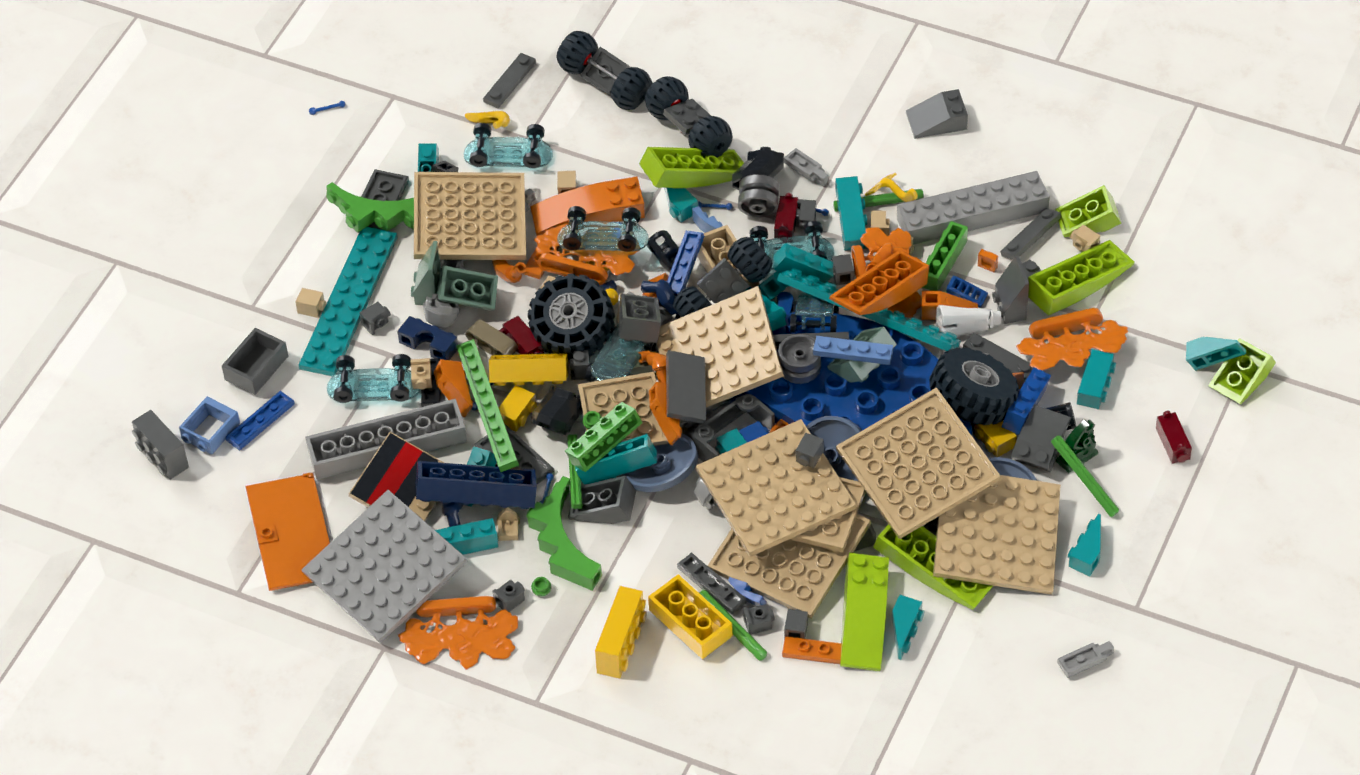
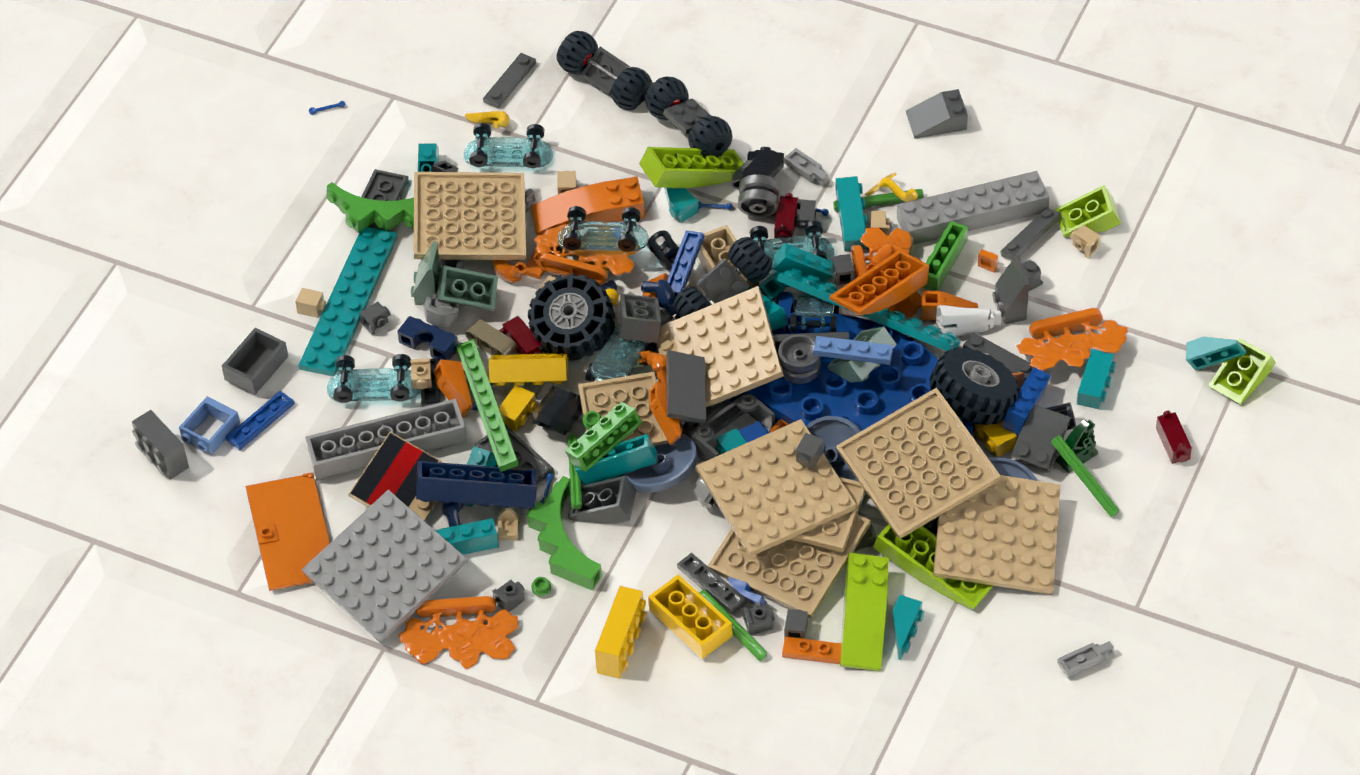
dark grey brick [570,350,589,380] -> none
medium blue slope [692,206,723,233] -> none
blue slope [946,275,988,308] -> none
lime slope [1028,240,1135,316] -> none
teal slope [1067,513,1101,577] -> none

